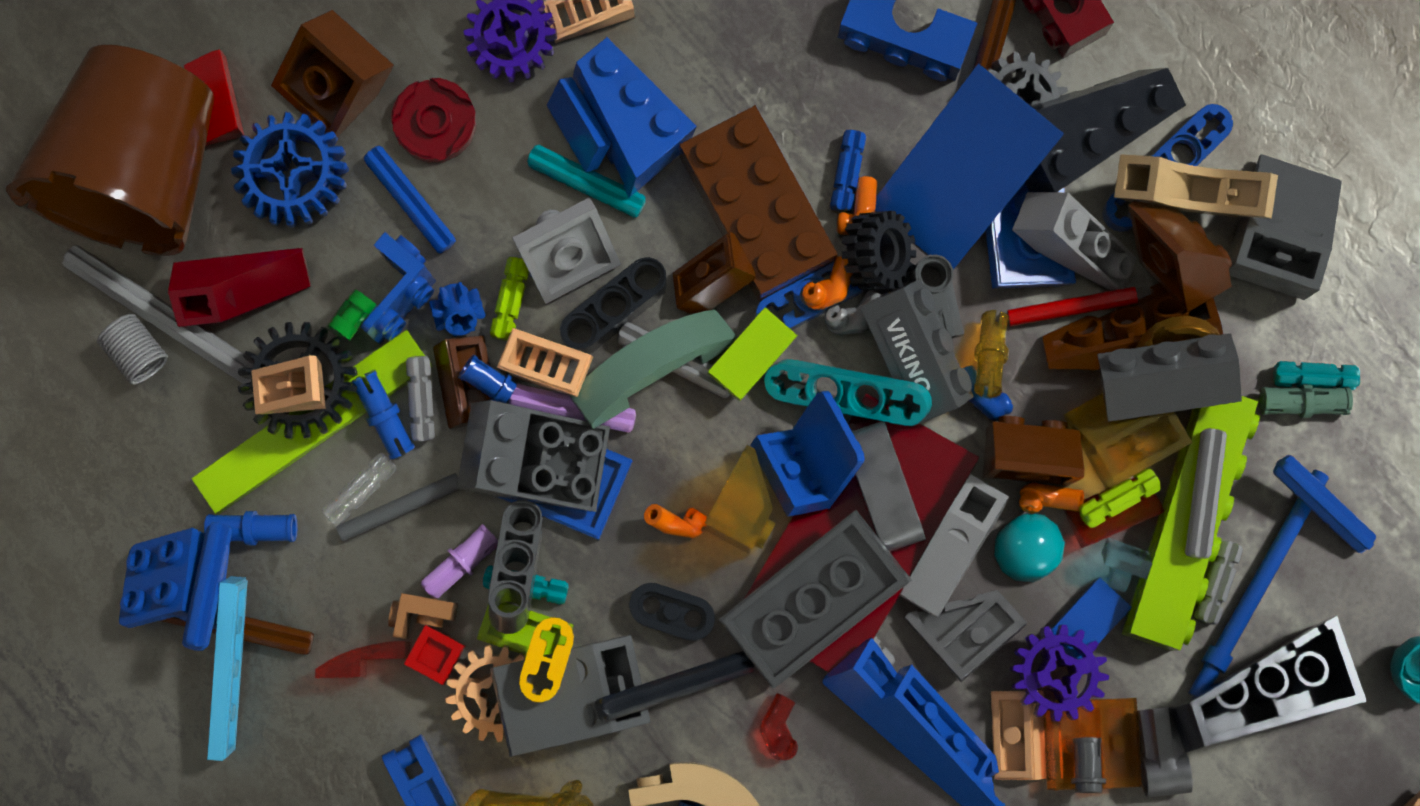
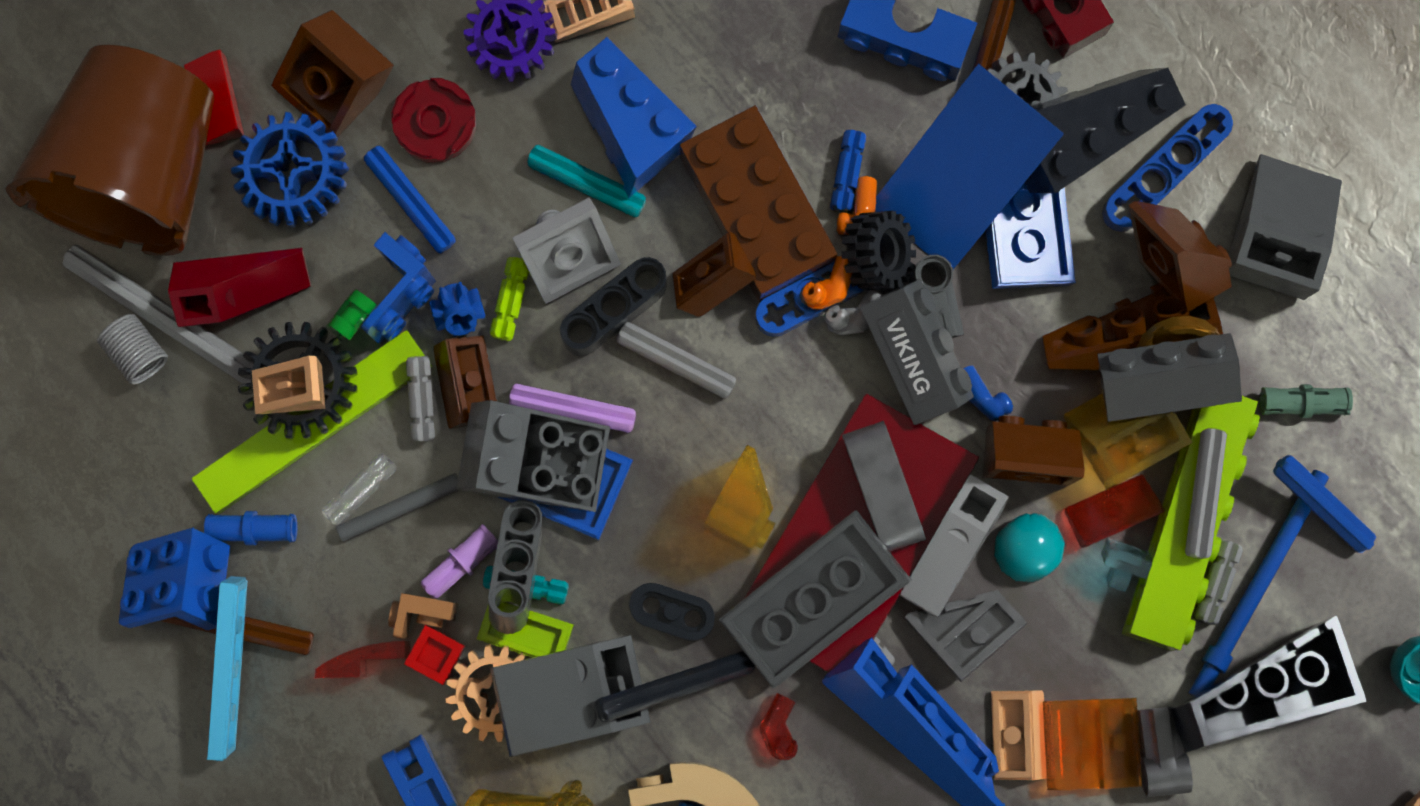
blue axle [182,522,233,651] -> none
blue pin [350,370,415,460] -> none
blue pin [458,355,517,403] -> none
light nougat slope [497,328,593,397] -> none
yellow beam [519,617,574,702] -> none
blue tile [547,77,611,172] -> none
sand green slope [570,310,738,429] -> none
orange arm [644,504,708,538] -> none
lime tile [707,307,798,402] -> none
blue bracket [750,391,865,517] -> none
teal beam [764,359,932,426] -> none
clear yellow pin [974,310,1009,398] -> none
red bar [1007,287,1138,327] -> none
dark purple gear [1010,624,1109,722] -> none
light grey slope [1012,192,1137,291] -> none
orange arm [1019,482,1084,514] -> none
blue tile [1041,577,1132,659] -> none
dark grey pin [1071,737,1106,793] -> none
lime axle [1079,469,1161,528] -> none
tan arch [1114,154,1278,219] -> none
teal axle [1273,361,1360,390] -> none

